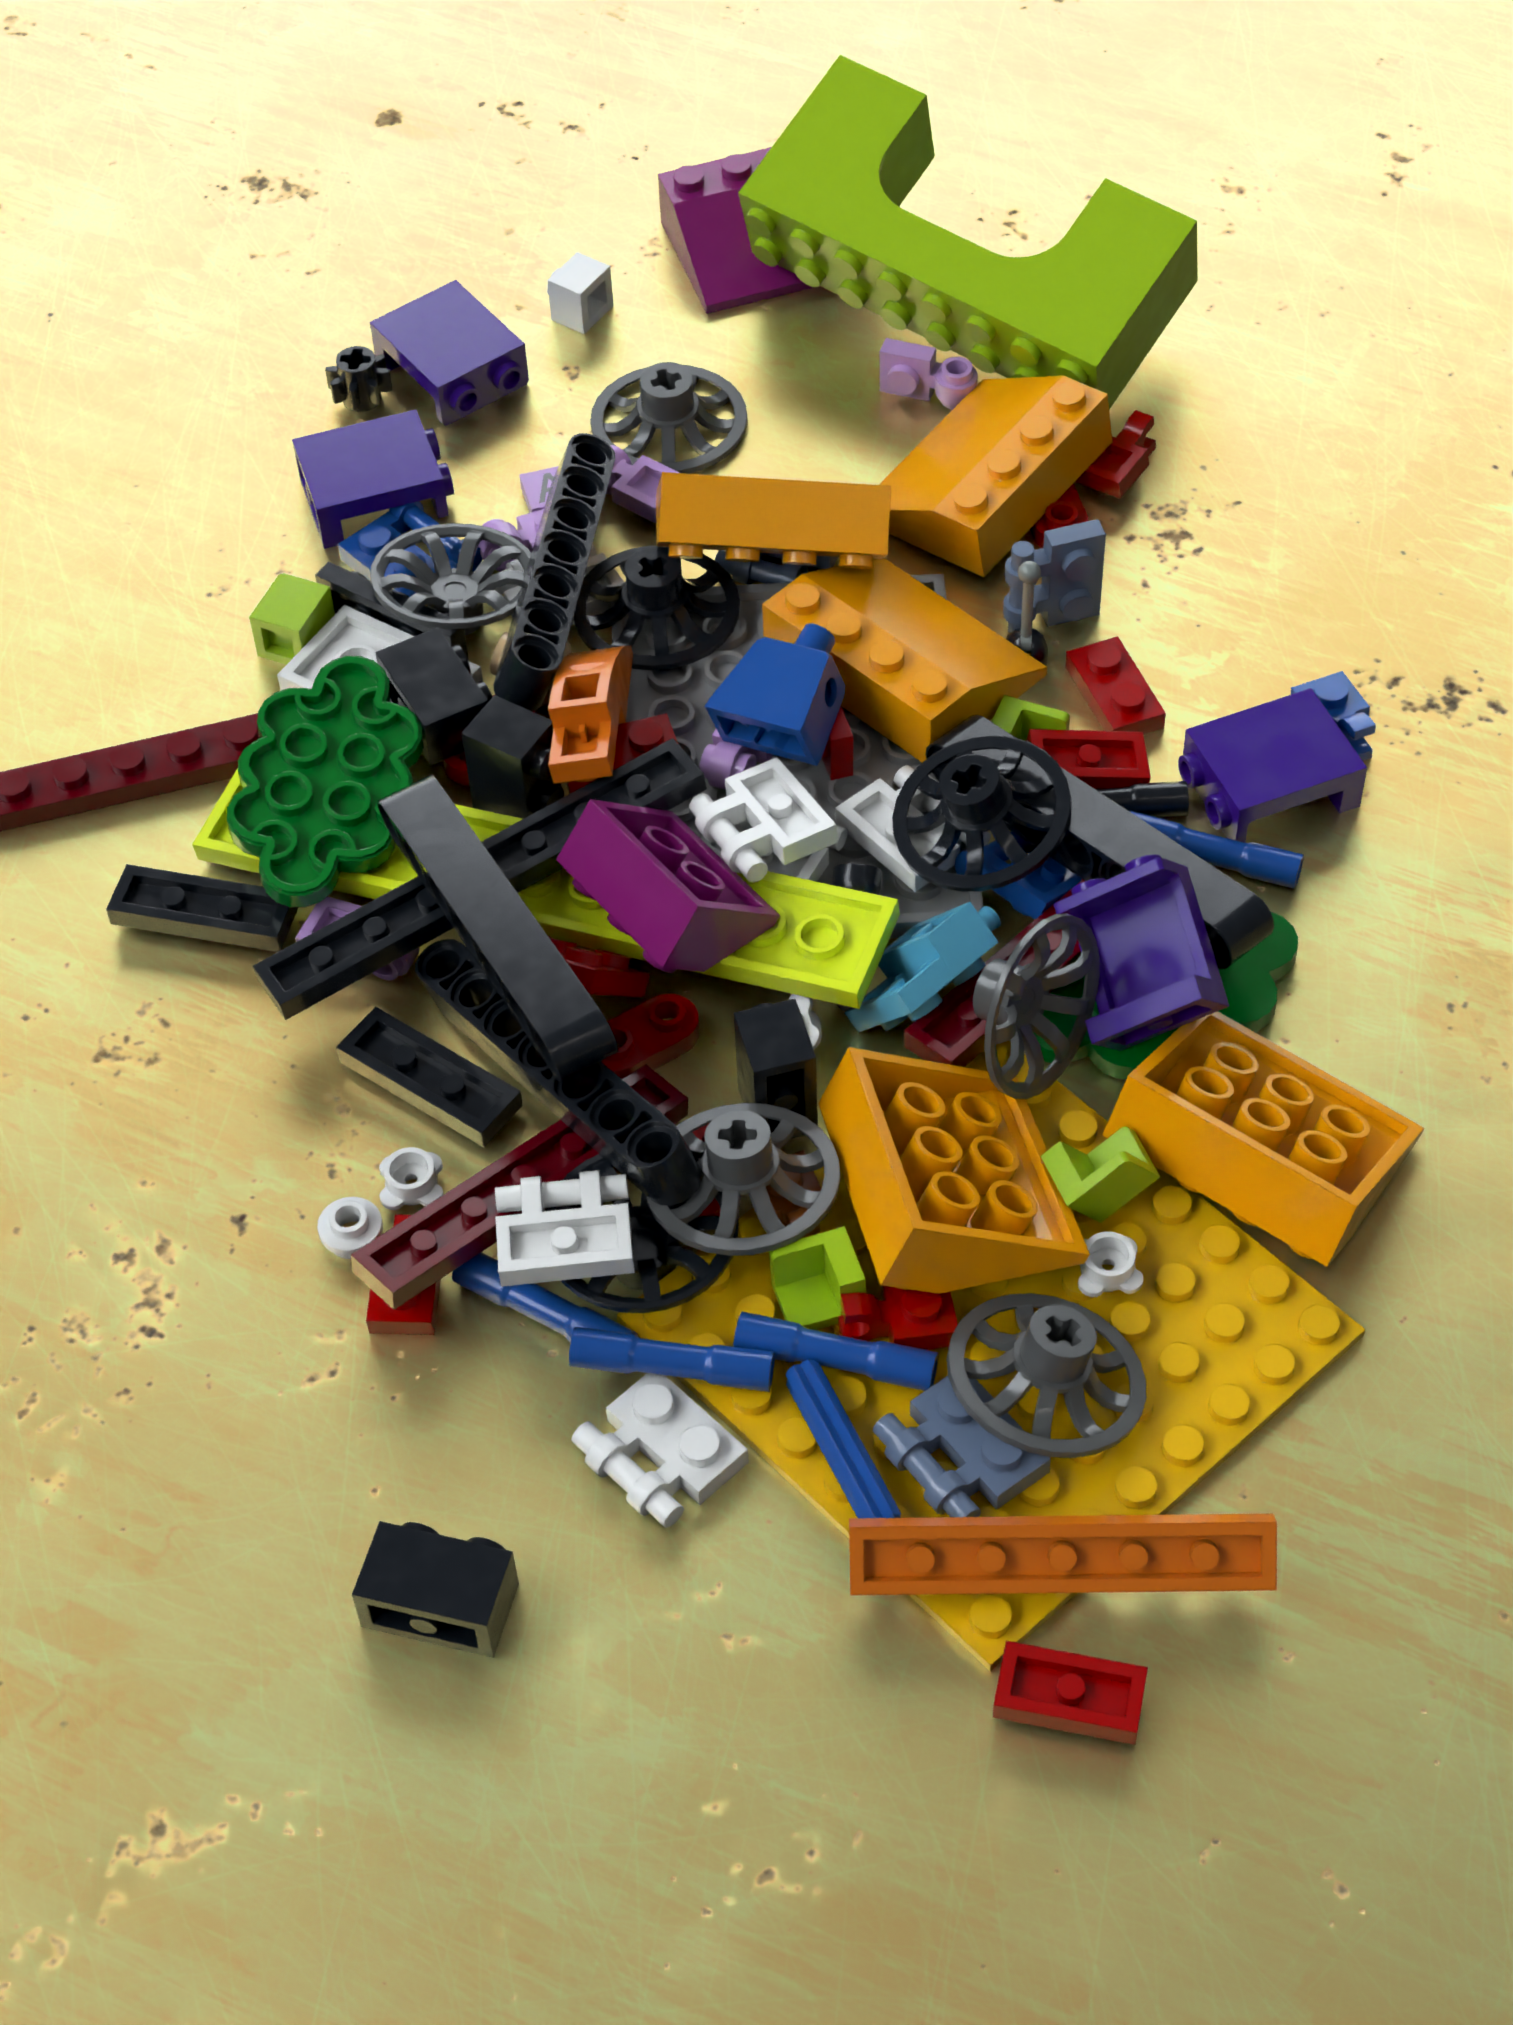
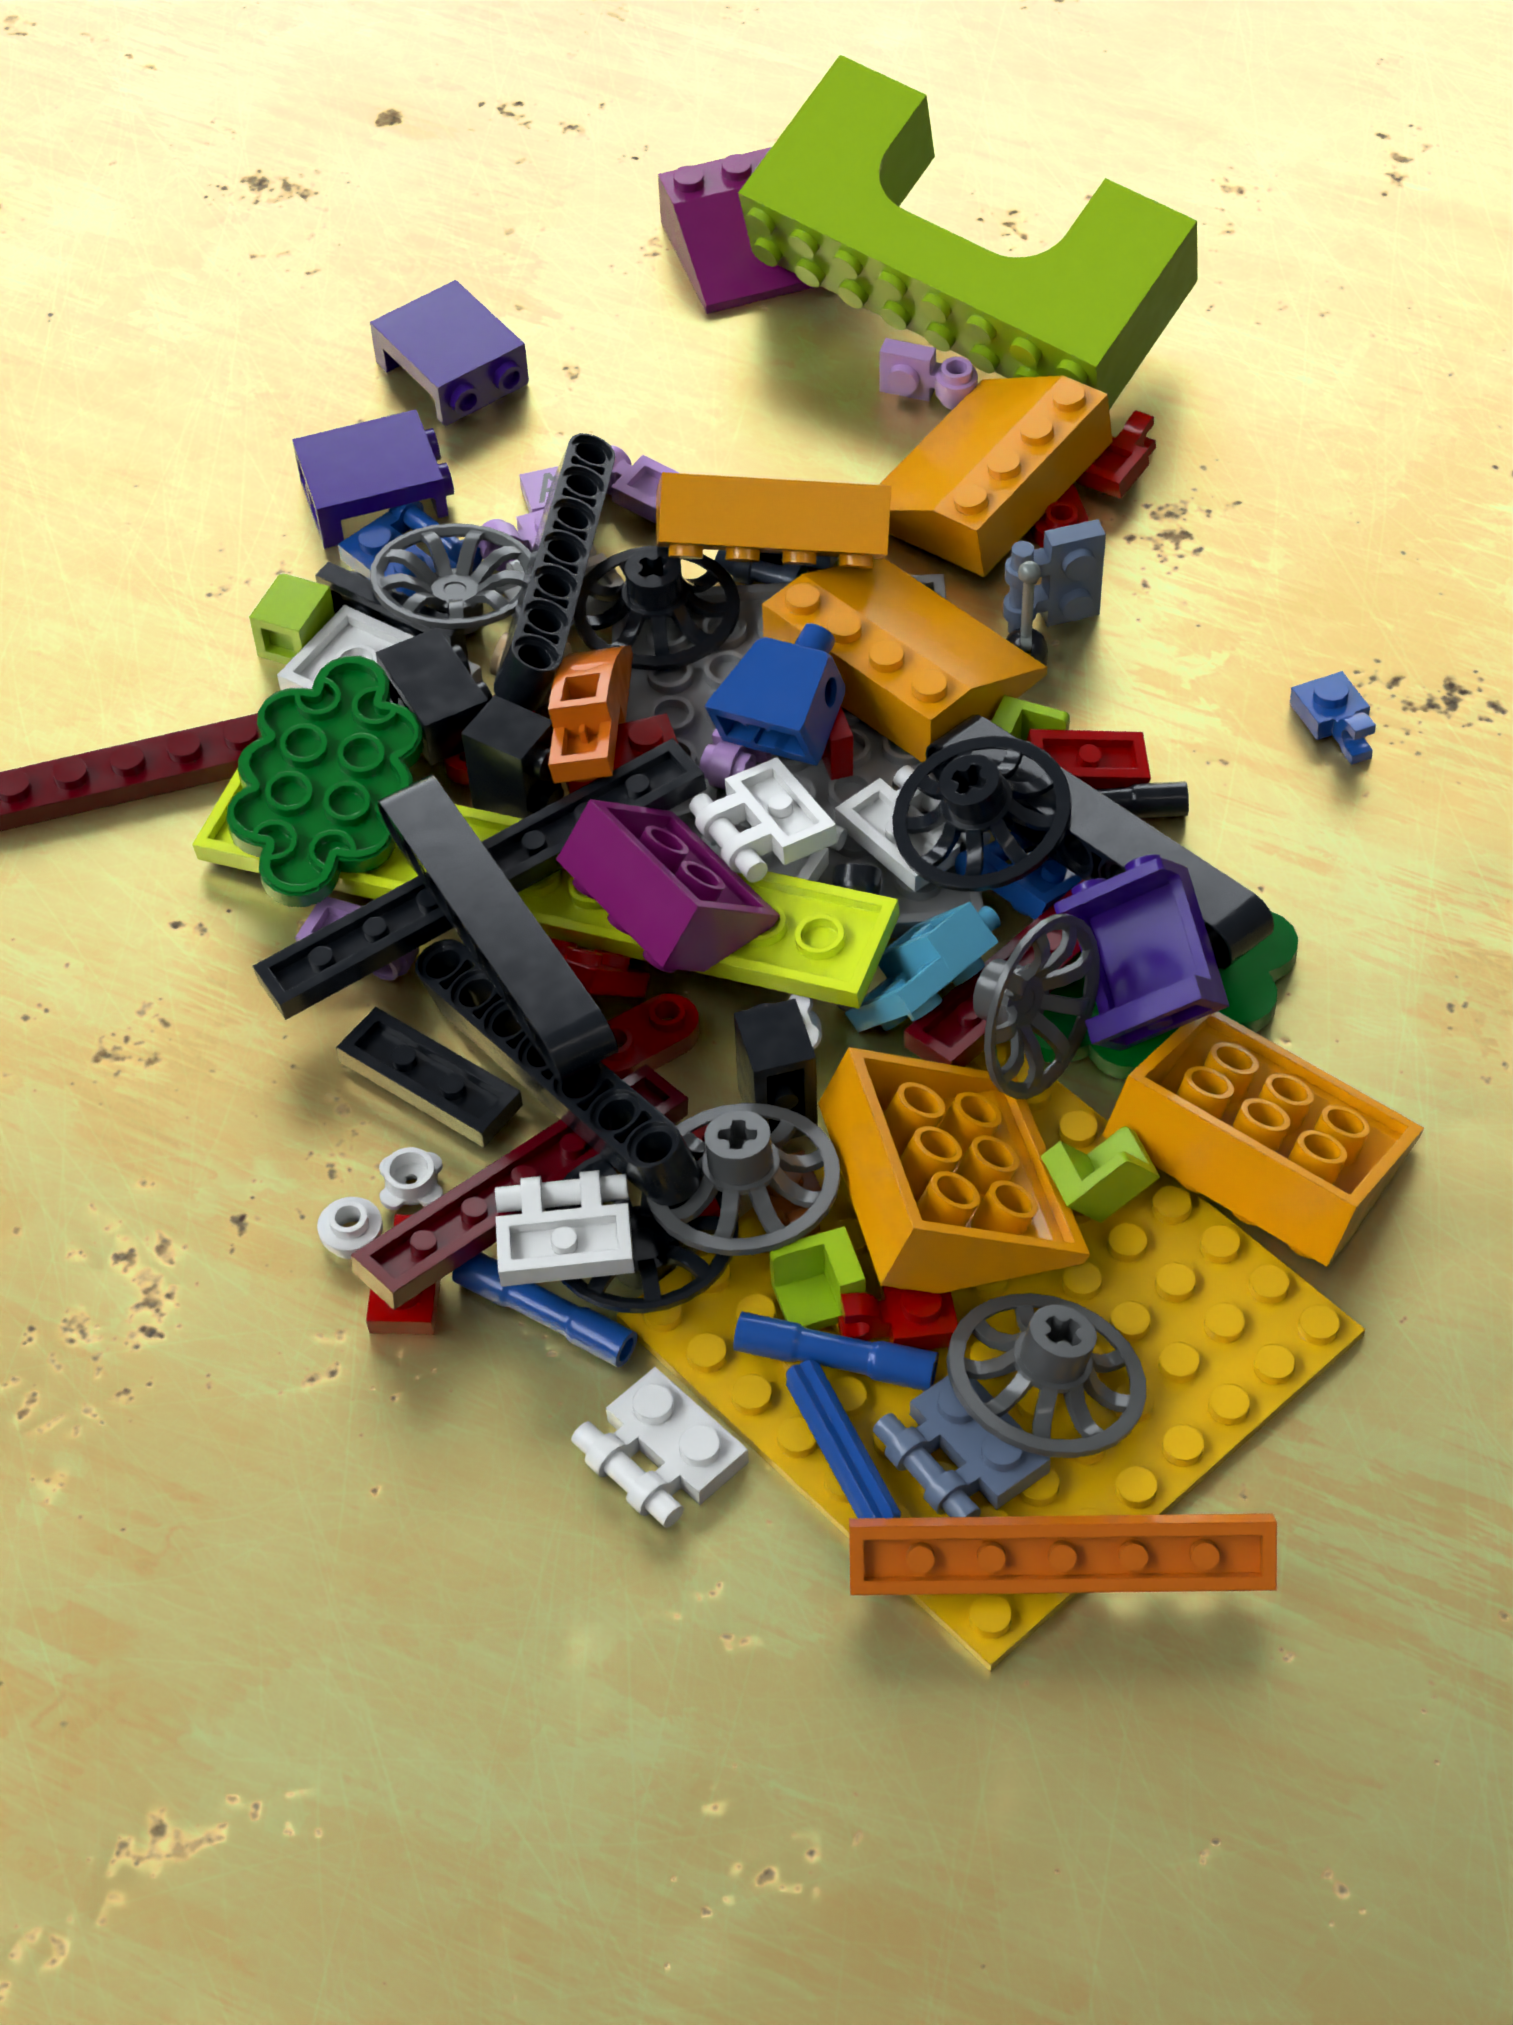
black plate [106,864,299,952] -> none
black gear [325,346,393,412] -> none
black brick [352,1521,519,1658] -> none
white plate [547,252,614,334] -> none
blue piece [569,1327,775,1392] -> none
dark grey wheel [590,362,747,474] -> none
red plate [993,1640,1148,1745] -> none
red plate [1065,636,1166,735] -> none
white plate [1078,1231,1143,1297] -> none
blue piece [1130,811,1304,889] -> none
dark purple panel [1178,688,1367,843] -> none

